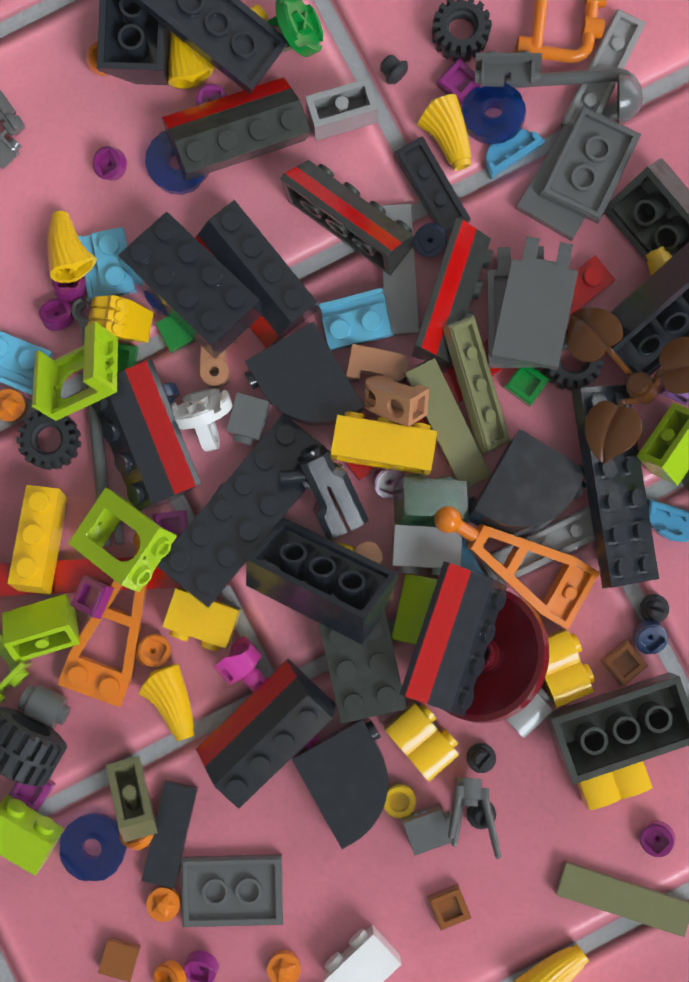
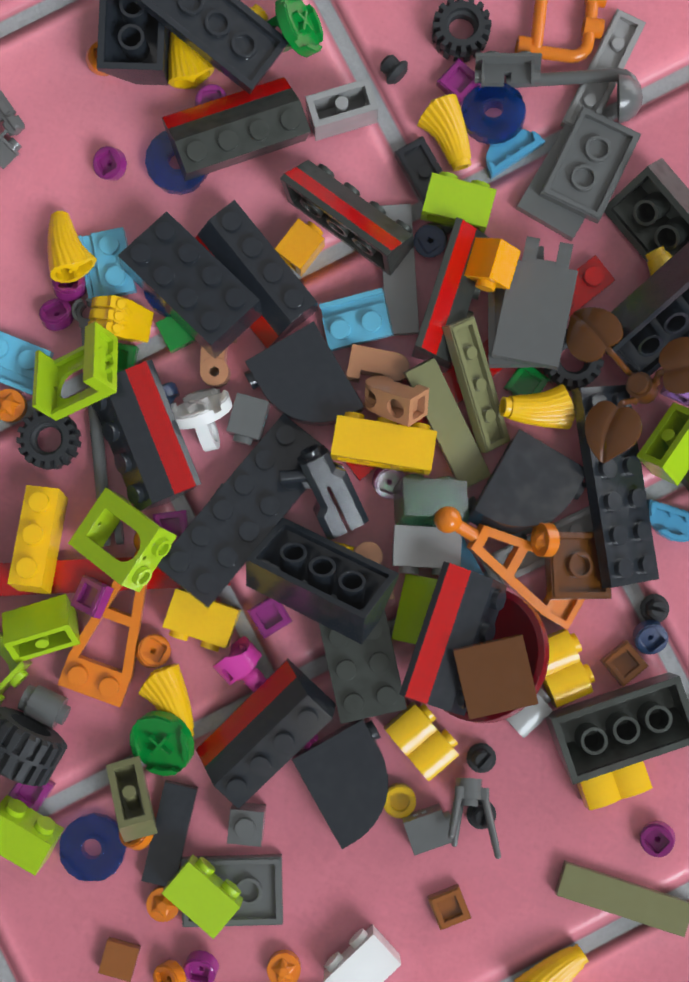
none -> green tile [129,710,194,776]
none -> lime brick [161,854,243,939]
none -> dark grey brick [227,802,267,847]
none -> magenta tile [247,598,293,639]
none -> light orange brick [275,218,325,277]
none -> lime brick [420,171,497,233]
none -> reddish brown tile [453,634,539,720]
none -> light orange brick [464,237,521,292]
none -> yellow piece [499,384,575,430]
none -> orange tile [531,523,560,557]
none -> reddish brown tile [545,532,612,600]

